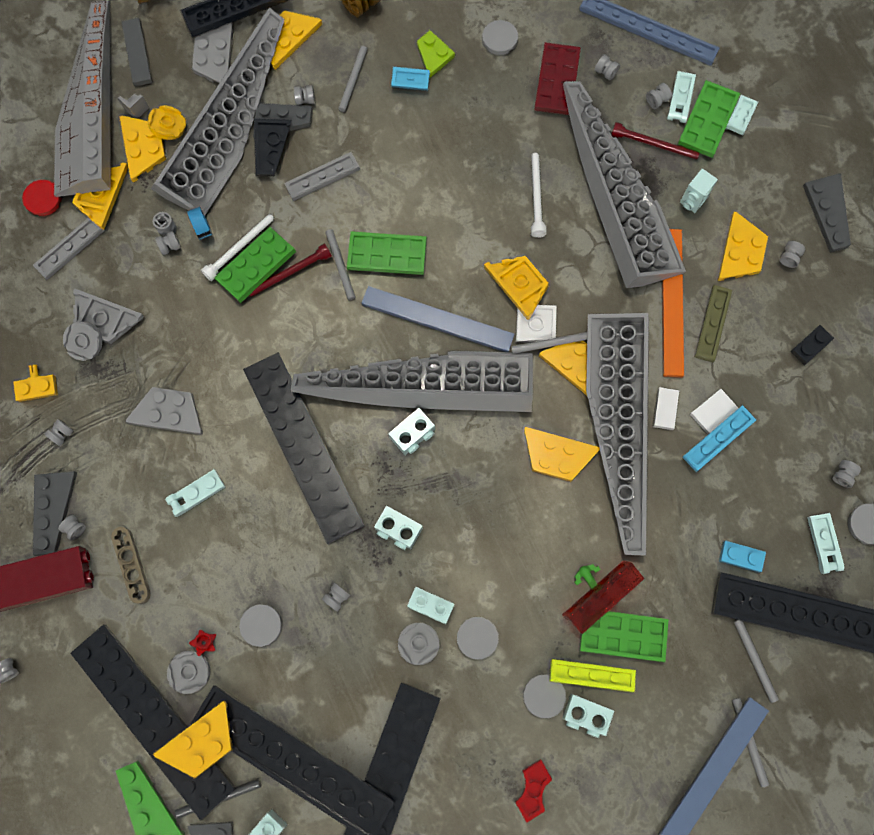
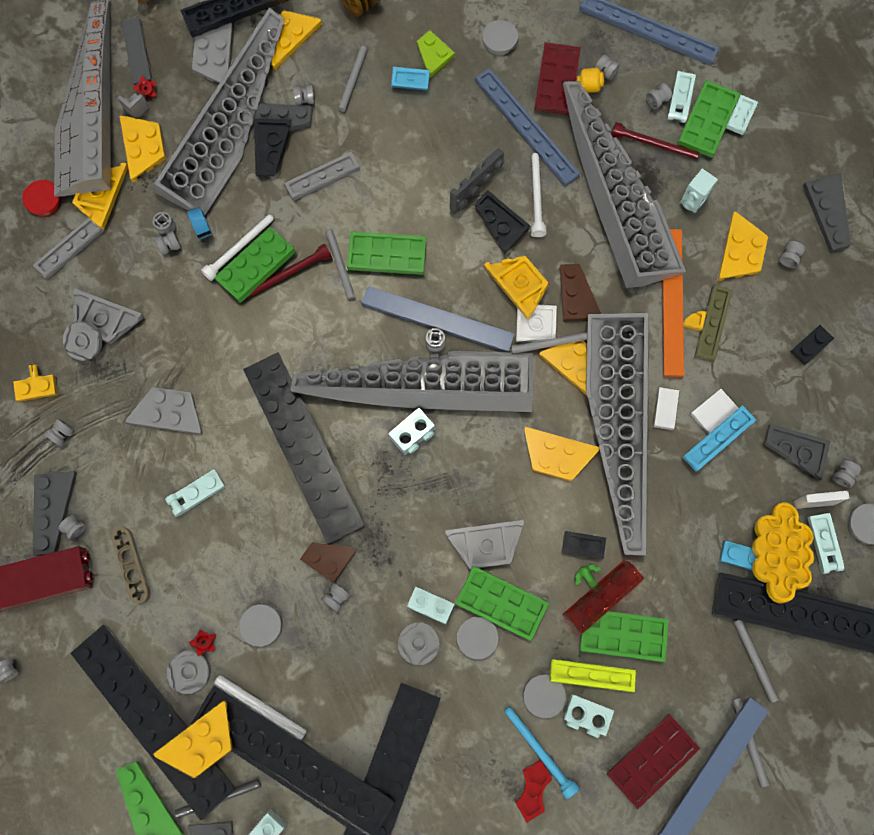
yellow tile [148,106,186,140] -> none
light aqua brick [374,506,423,550] -> none
none -> red plate [133,76,156,99]
none -> white axle [214,676,307,740]
none -> reddish brown wing [300,542,357,583]
none -> light grey wheel [426,328,445,353]
none -> light grey wing [445,520,524,570]
none -> dark grey wing [450,148,504,213]
none -> bright green plate [455,565,549,641]
none -> sand blue tile [475,68,580,187]
none -> black wing [475,190,530,254]
none -> medium azure piece [505,707,580,799]
none -> reddish brown wing [559,264,601,321]
none -> black plate [562,531,606,559]
none -> yellow head [577,67,604,93]
none -> dark red plate [606,714,700,809]
none -> yellow tile [683,311,707,332]
none -> yellow plate [752,502,814,603]
none -> dark grey wing [764,424,830,480]
none -> white tile [792,491,850,509]

